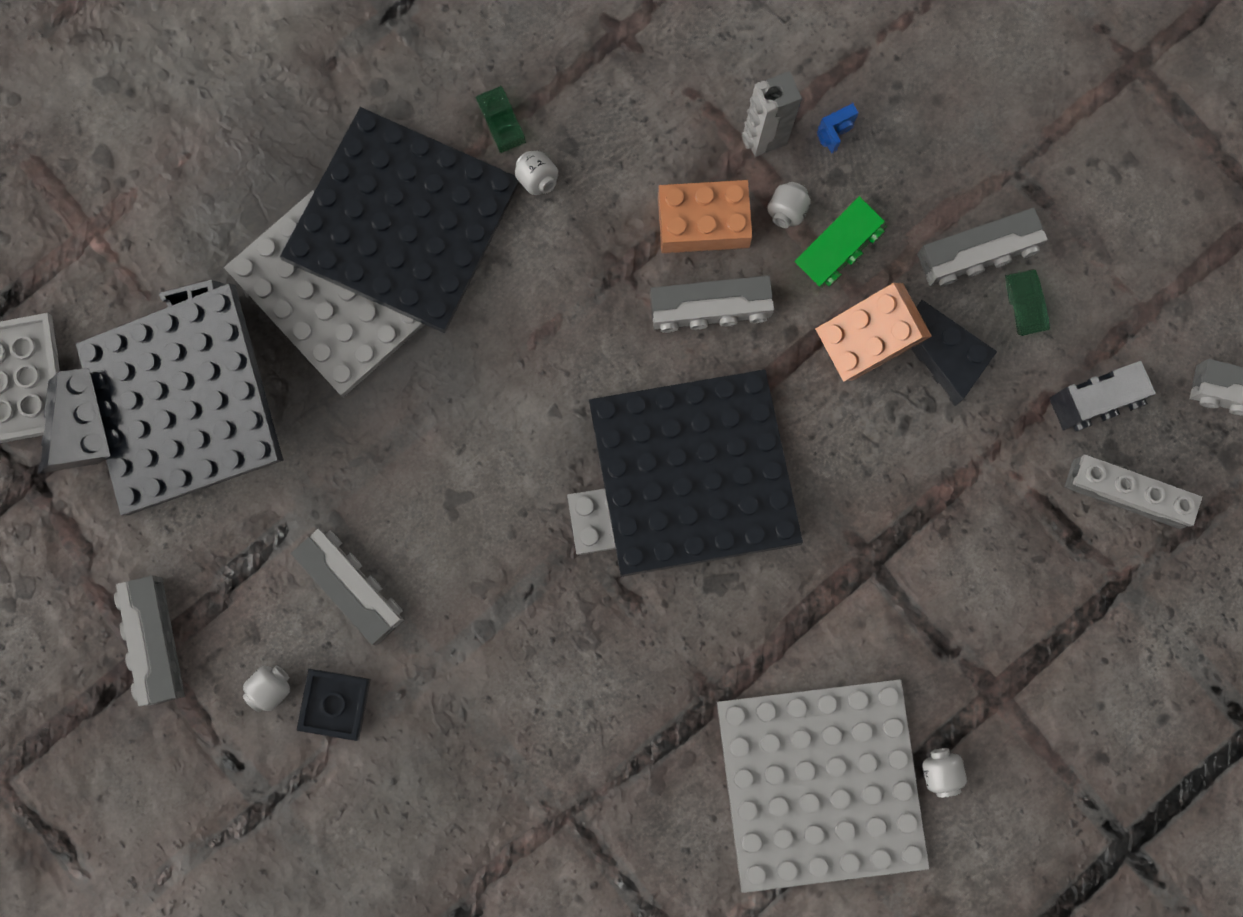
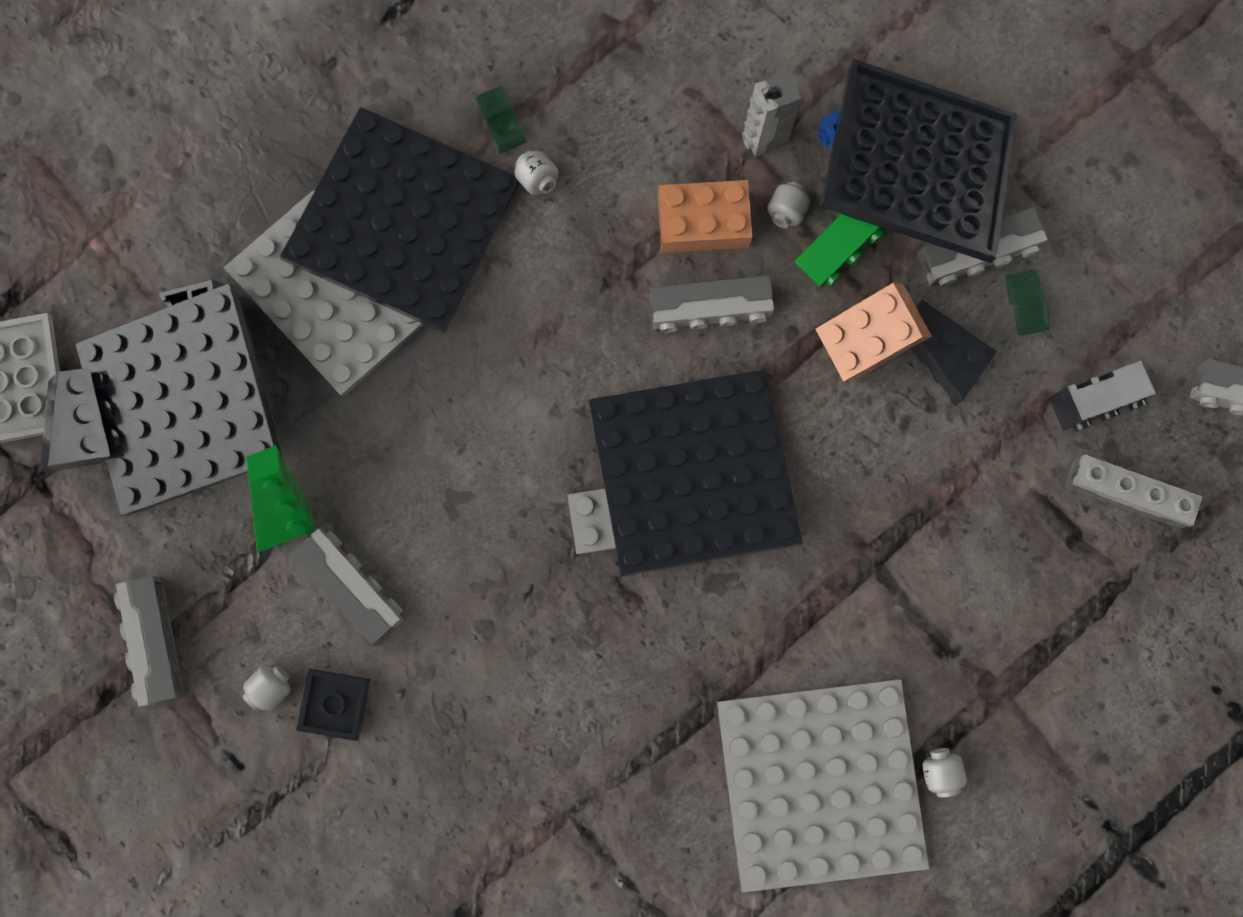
none -> green wedge [246,445,315,553]
none -> black plate [820,58,1017,263]

